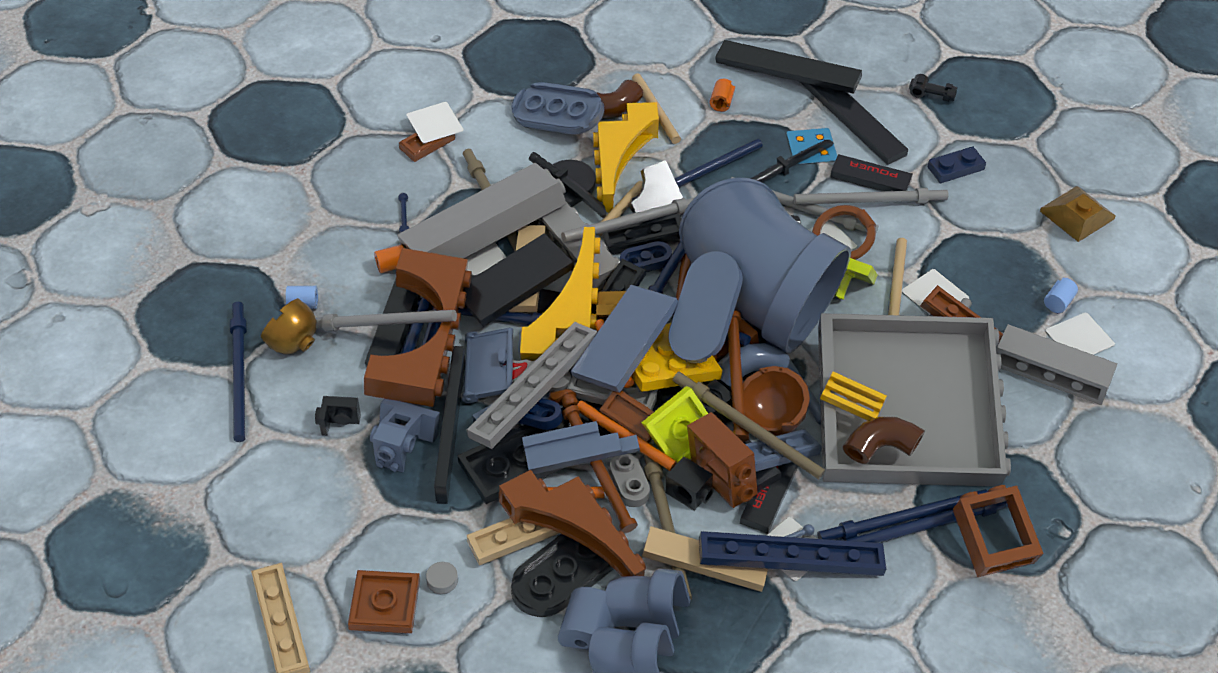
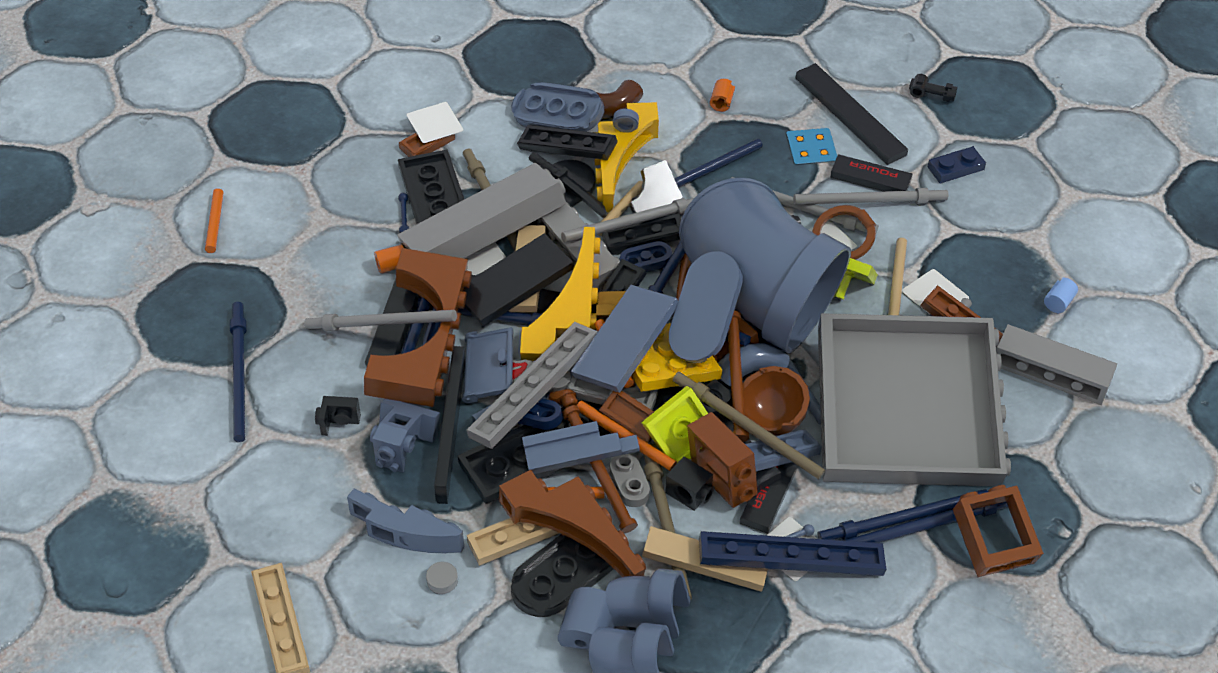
pearl gold cylinder [261,298,317,354] -> none
light blue piece [286,286,318,309] -> none
dark orange plate [348,570,420,634] -> none
tan bar [632,73,681,144] -> none
black tile [715,40,862,94] -> none
black sword [750,140,834,183] -> none
yellow tile [820,371,887,421] -> none
reddish brown cylinder [843,417,925,464] -> none
pearl gold slope [1040,186,1116,242] -> none
white sticker [1046,312,1115,355] -> none
none -> orange bar [205,189,224,253]
none -> sand blue slope [347,488,464,554]
none -> black tile [398,149,464,224]
none -> black tile [517,125,618,160]
none -> sand blue tile [613,109,639,132]

